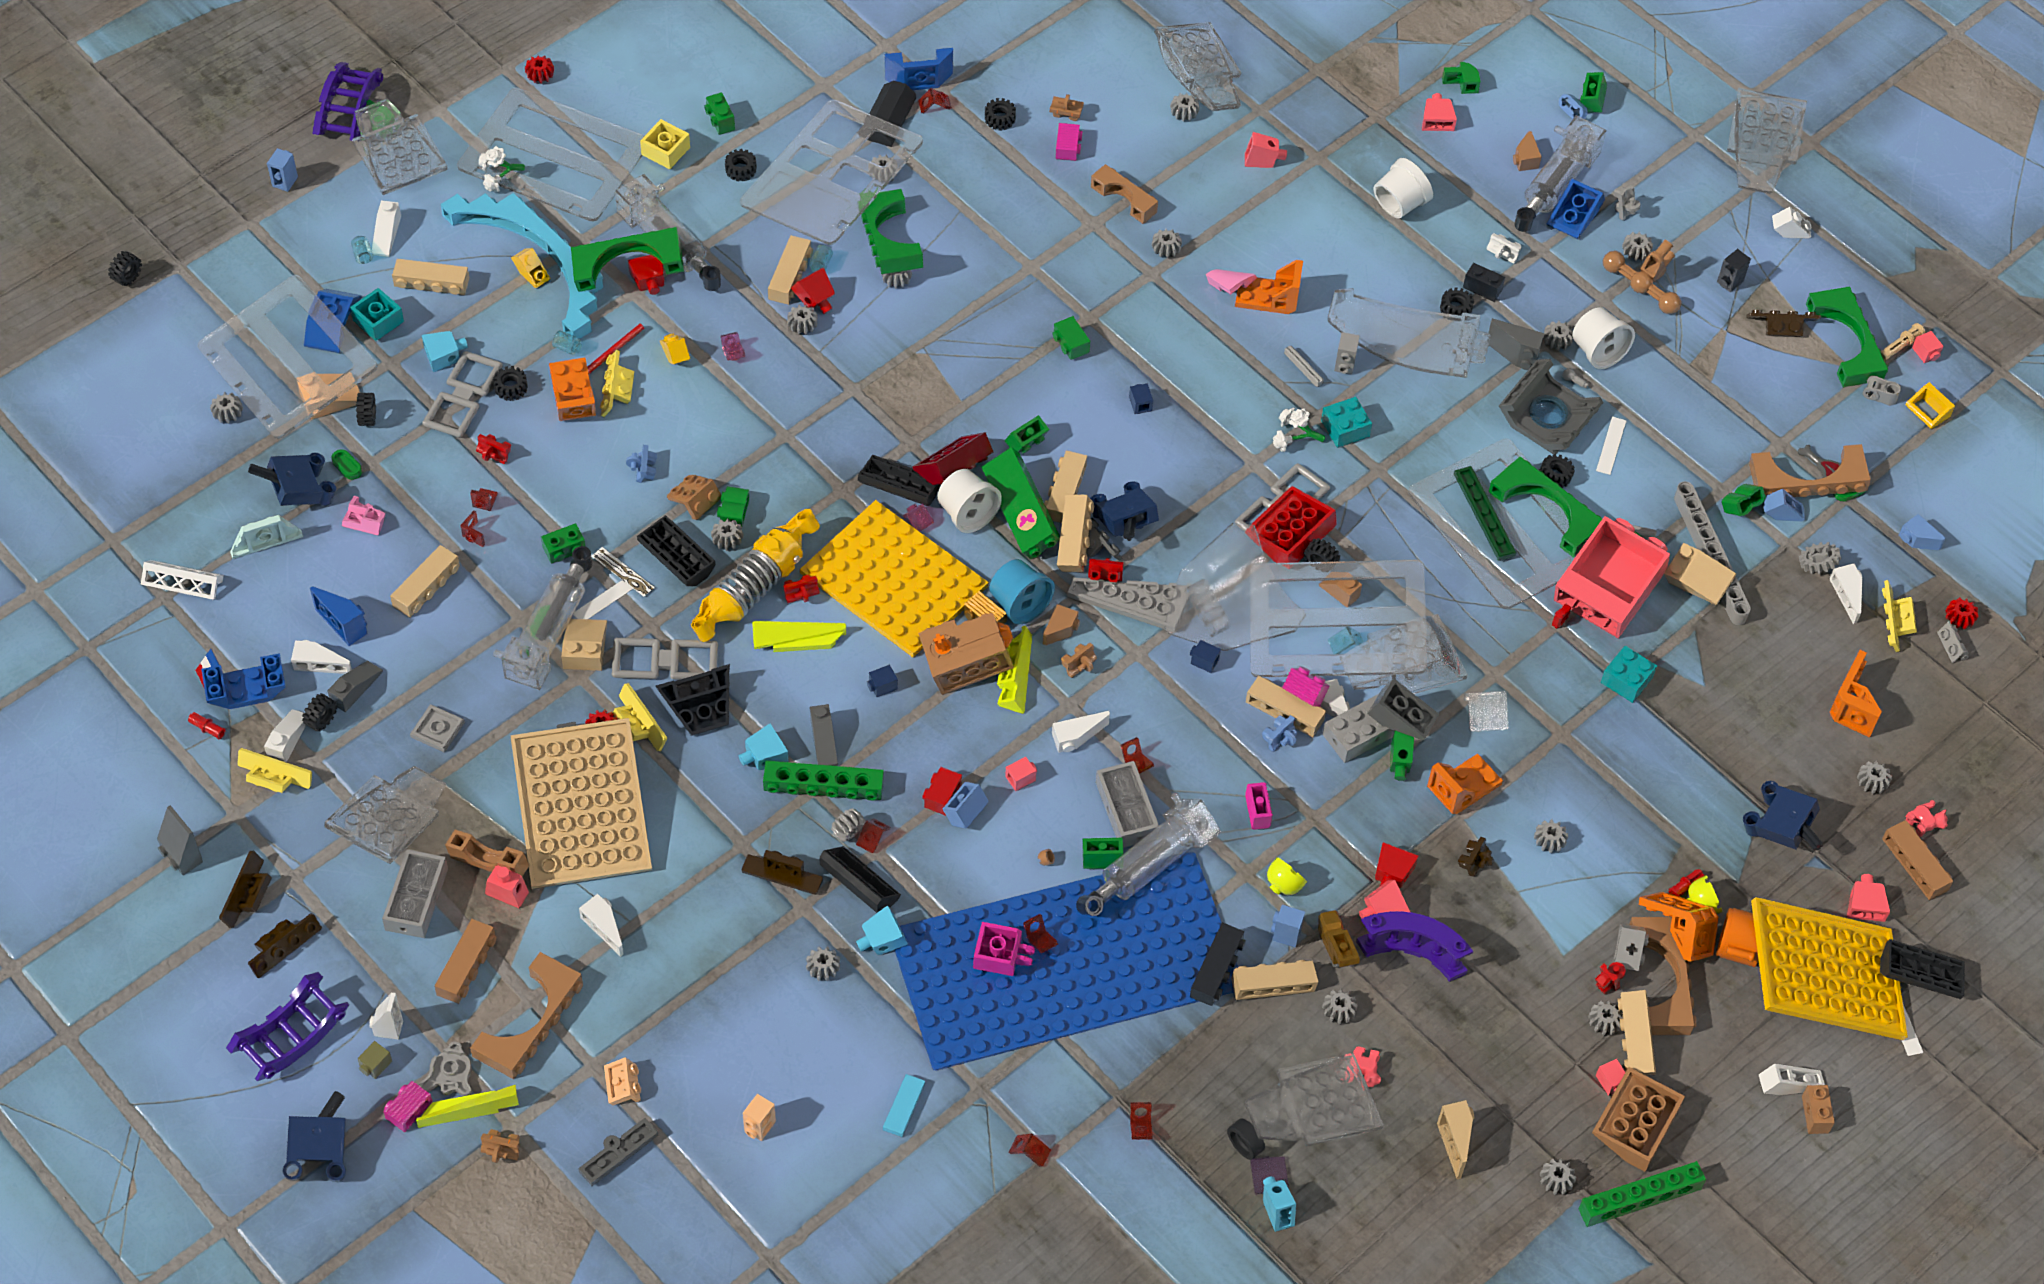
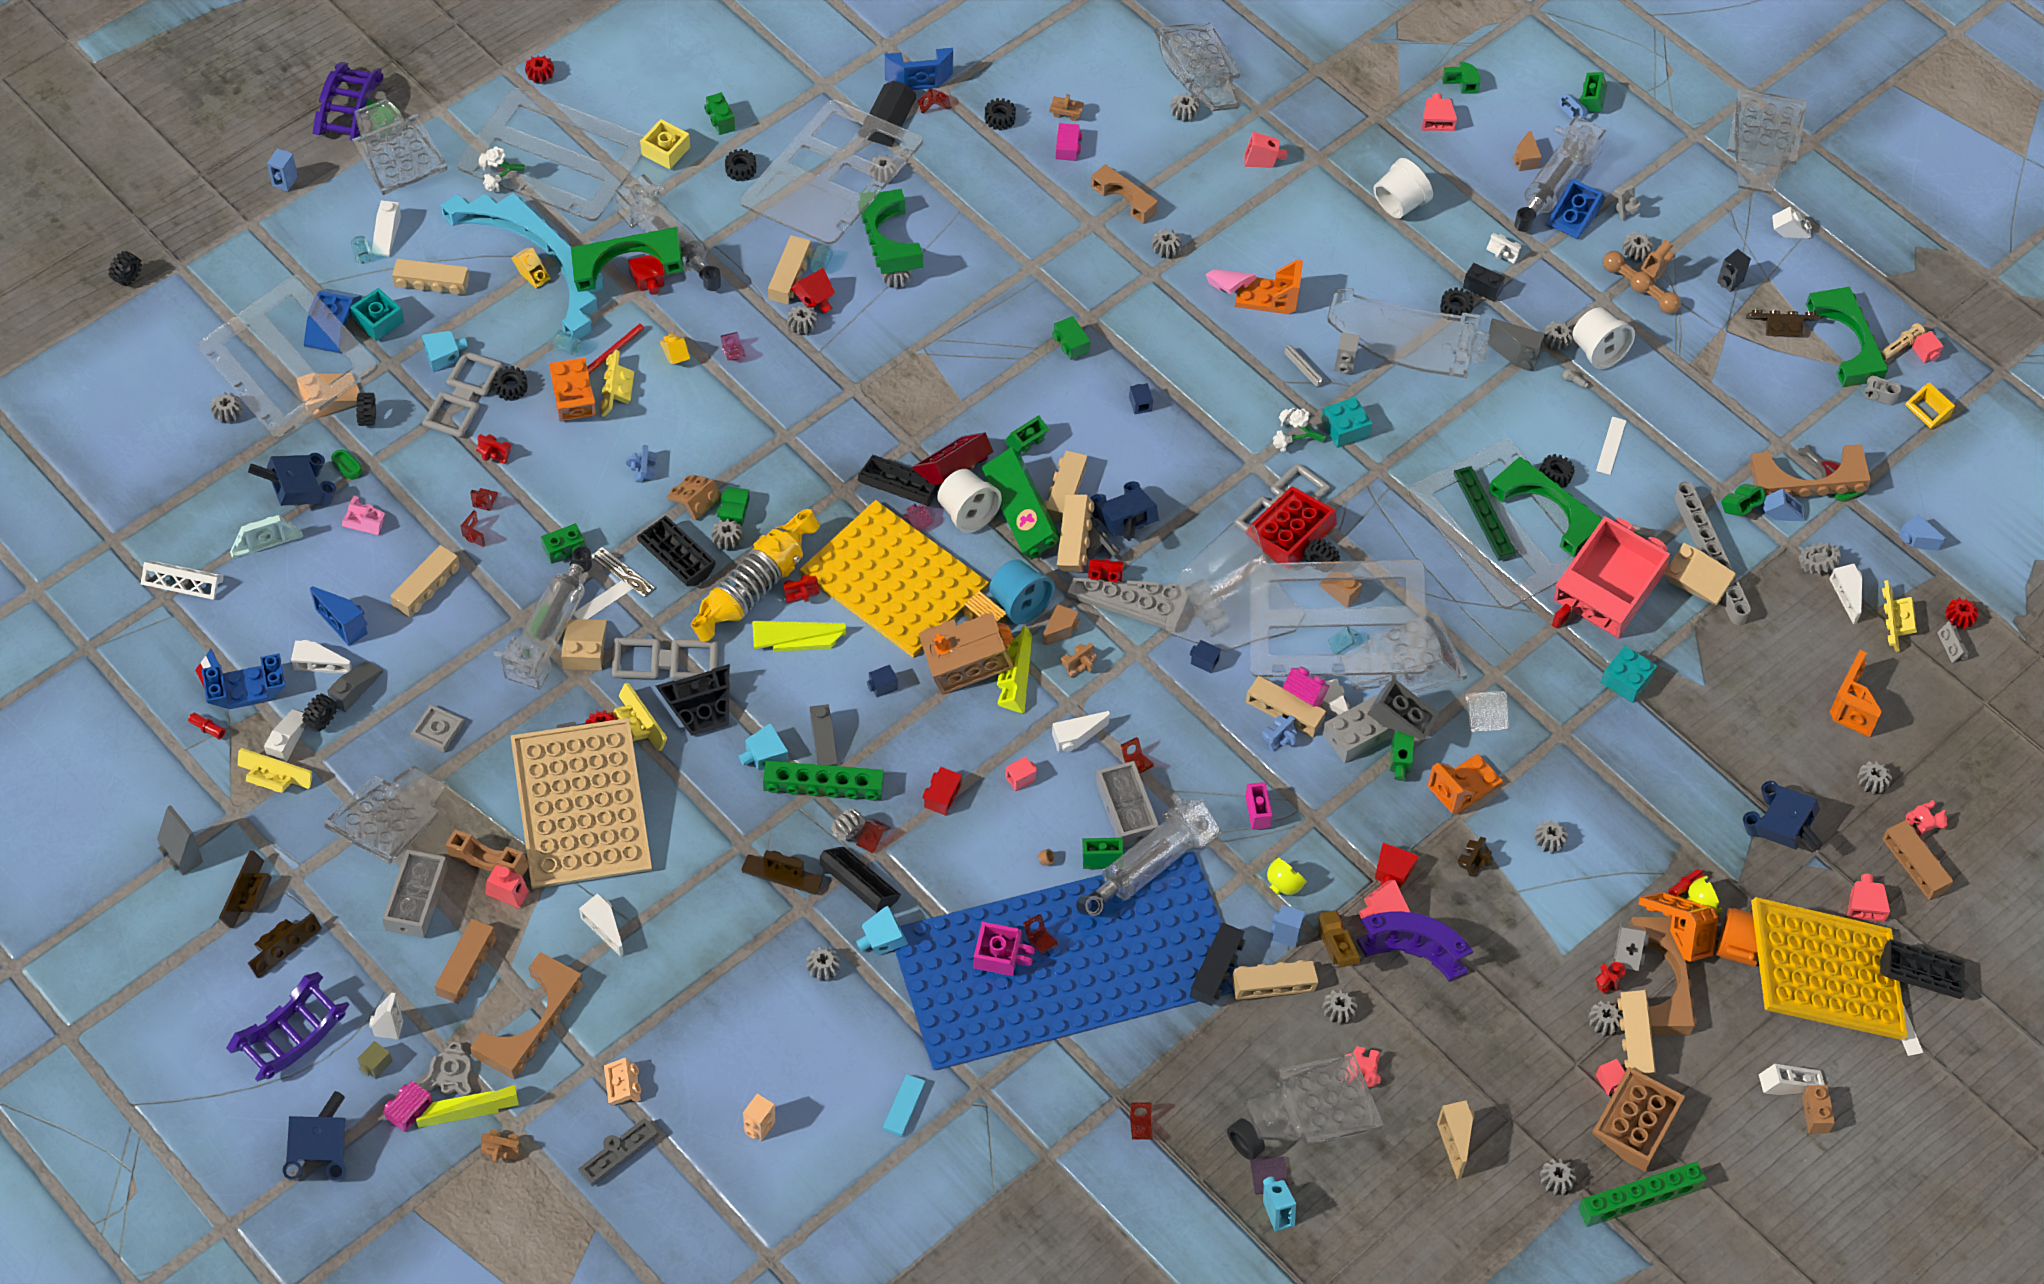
medium blue brick [943,782,989,828] -> none
clear red bracket [1009,1133,1051,1167] -> none
dark grey panel [1499,359,1604,454] -> none

